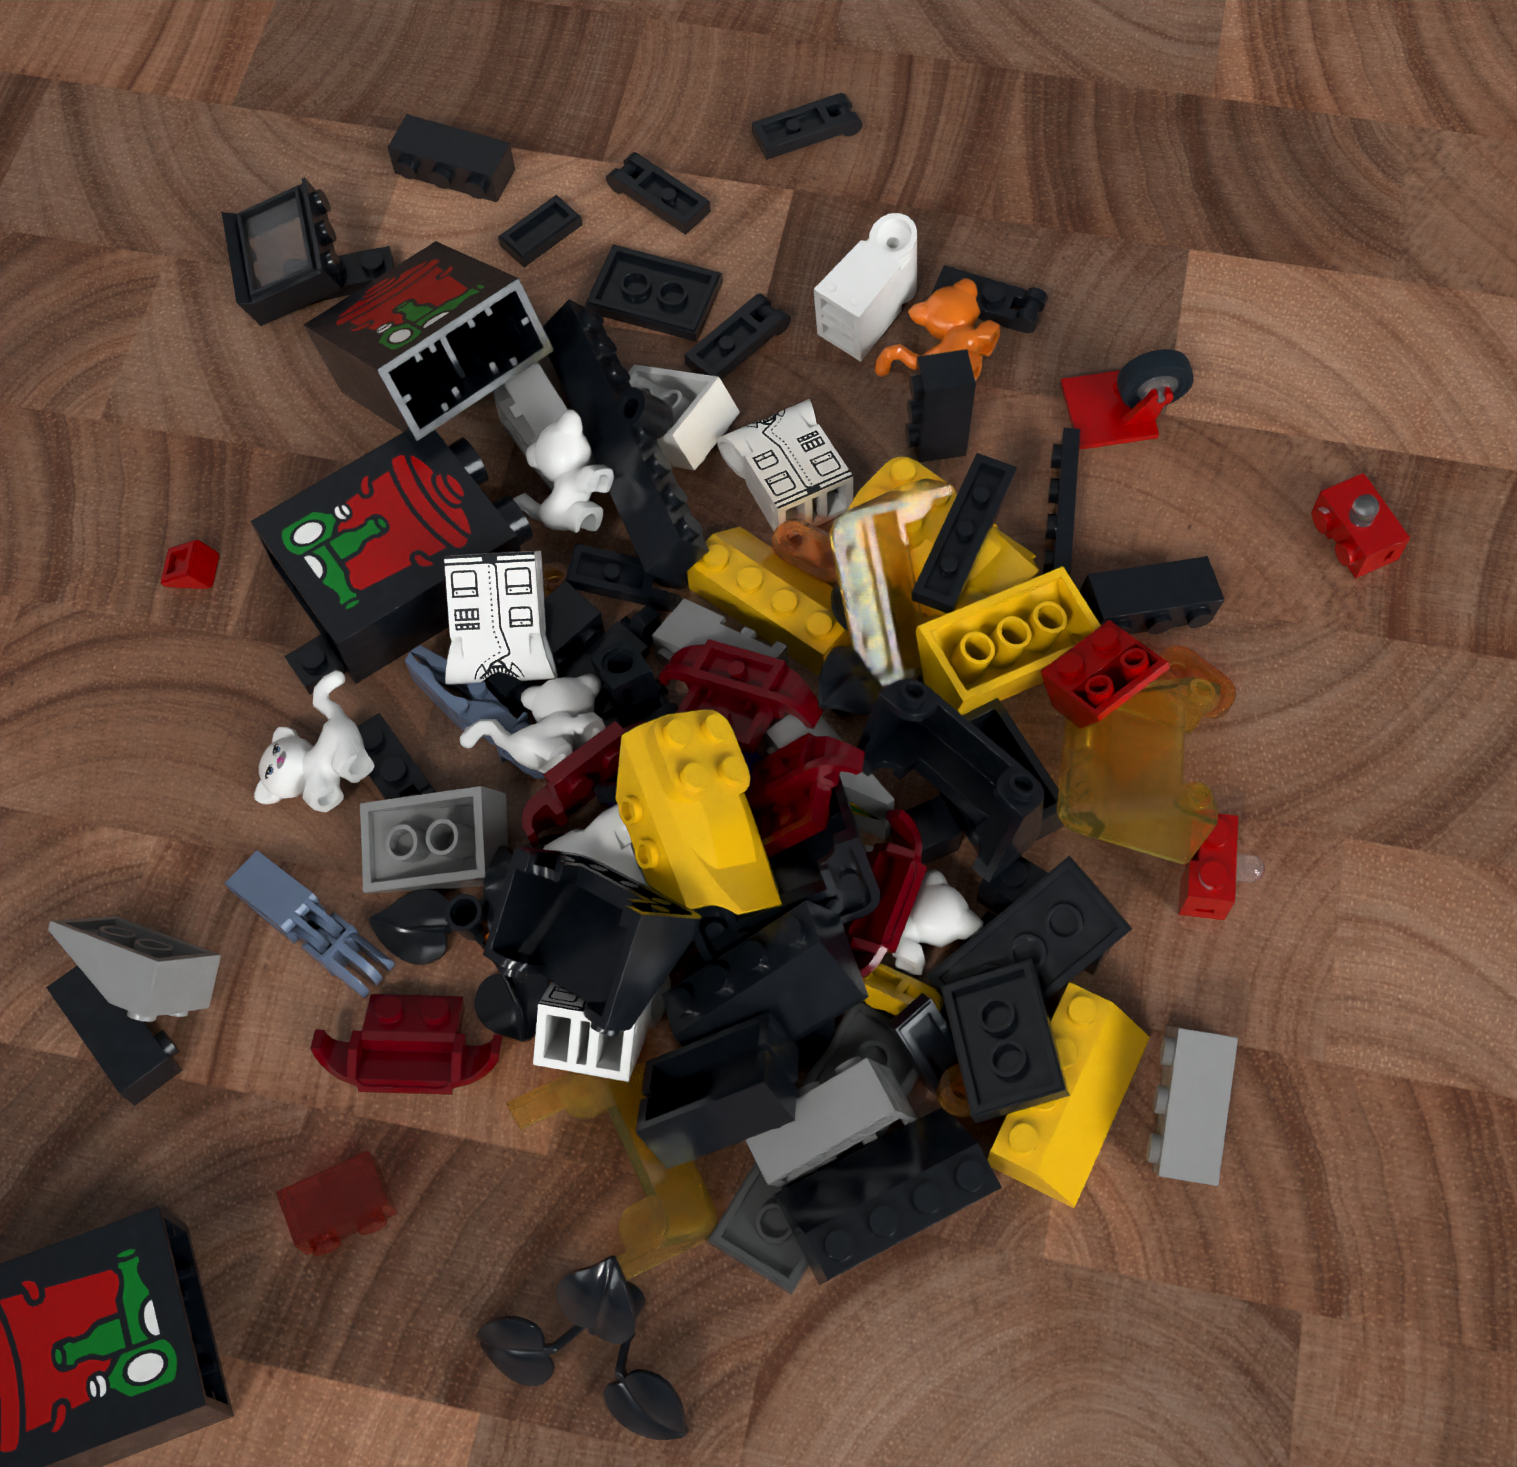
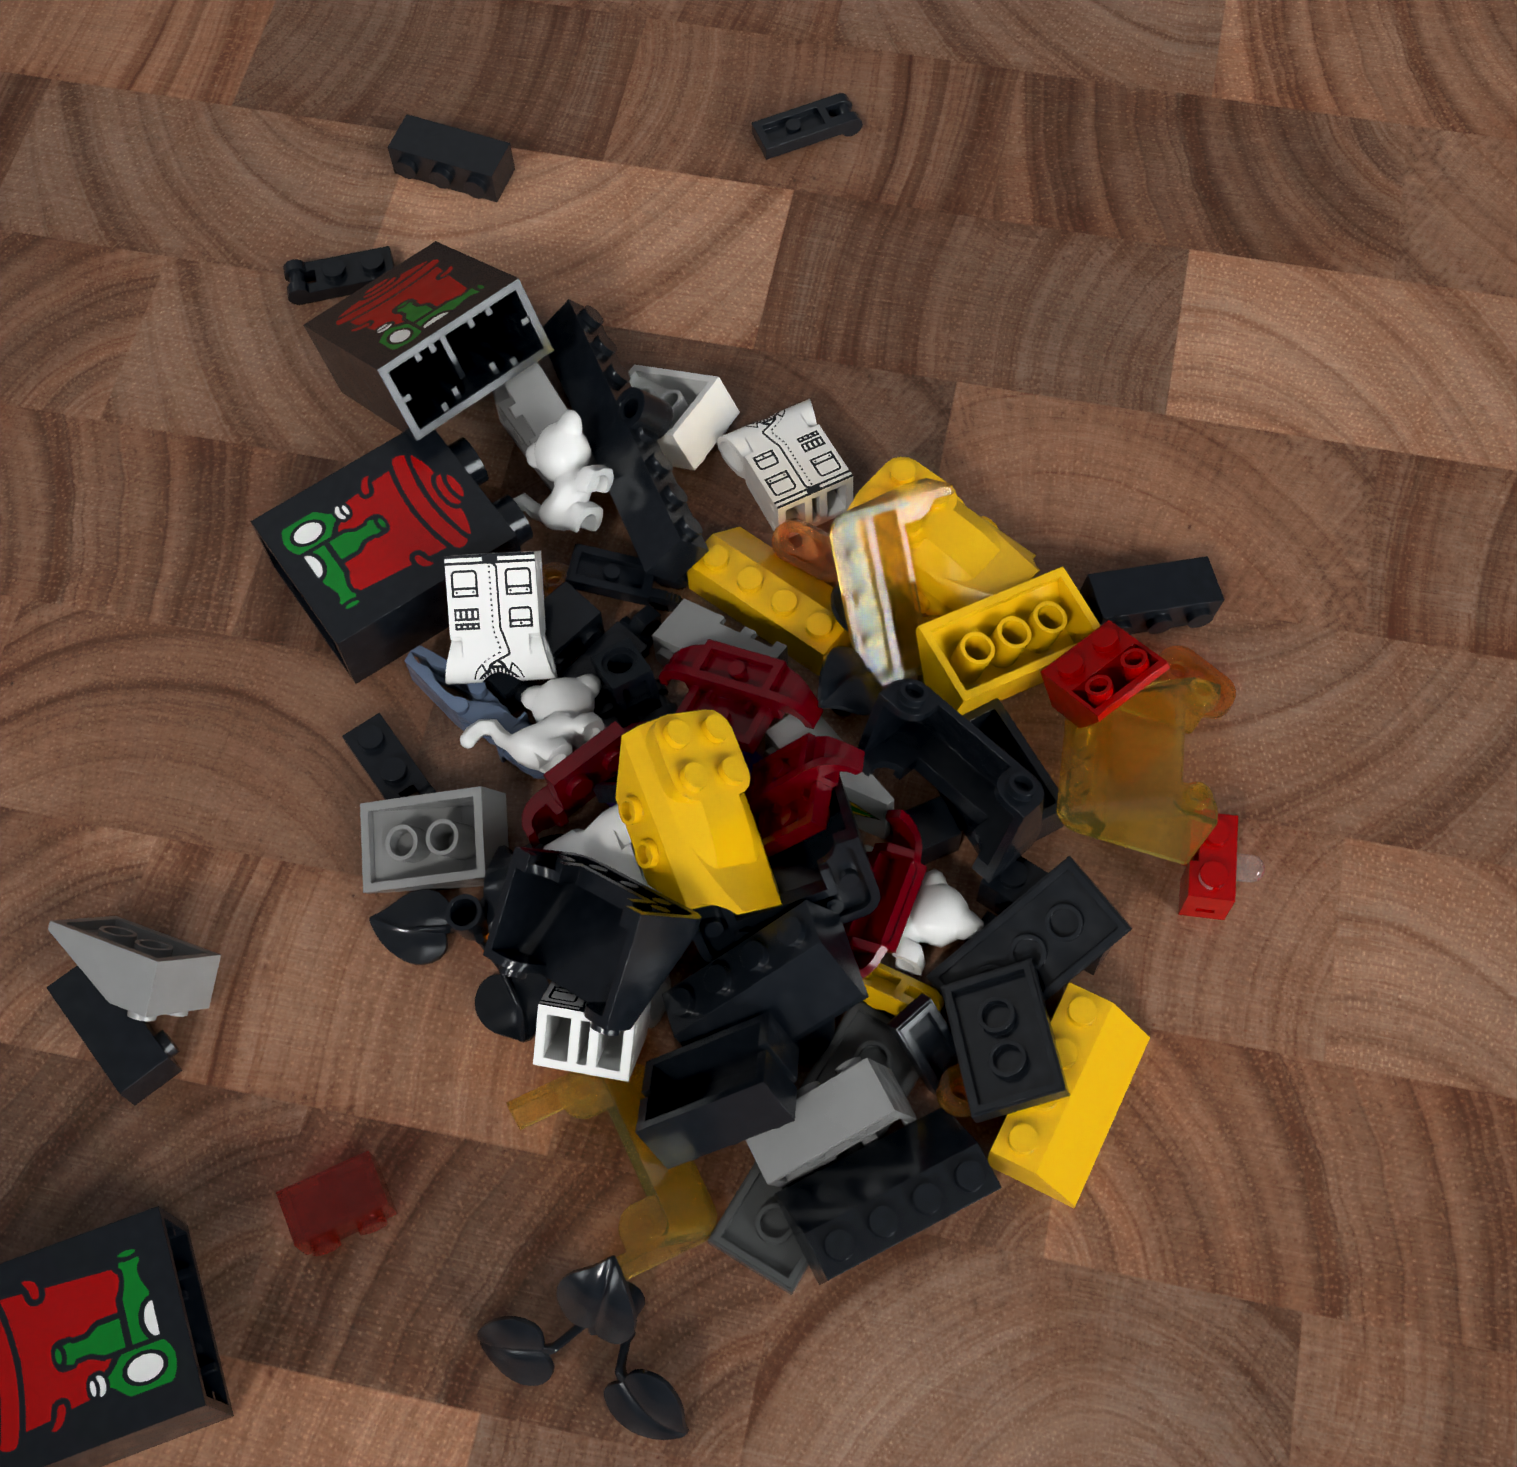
red slope [160,539,219,589] -> none
black window [221,177,343,326] -> none
sand blue arm [225,850,395,998] -> none
white animal [254,670,375,813] -> none
black plate [284,634,347,695] -> none
dark red plate [310,994,503,1095] -> none
black tile [498,195,582,267] -> none
black tile [585,245,722,342] -> none
black plate [606,152,711,235] -> none
black plate [684,293,791,380] -> none
white piece [814,213,917,362] -> none
orange animal [874,278,1001,382] -> none
black brick [905,349,976,463] -> none
black plate [911,453,1017,614] -> none
black plate [931,265,1048,333] -> none
black plate [1042,428,1080,576] -> none
red plate [1060,349,1193,450] -> none
light grey wedge [1146,1025,1238,1186] -> none
red piece [1311,473,1410,579] -> none

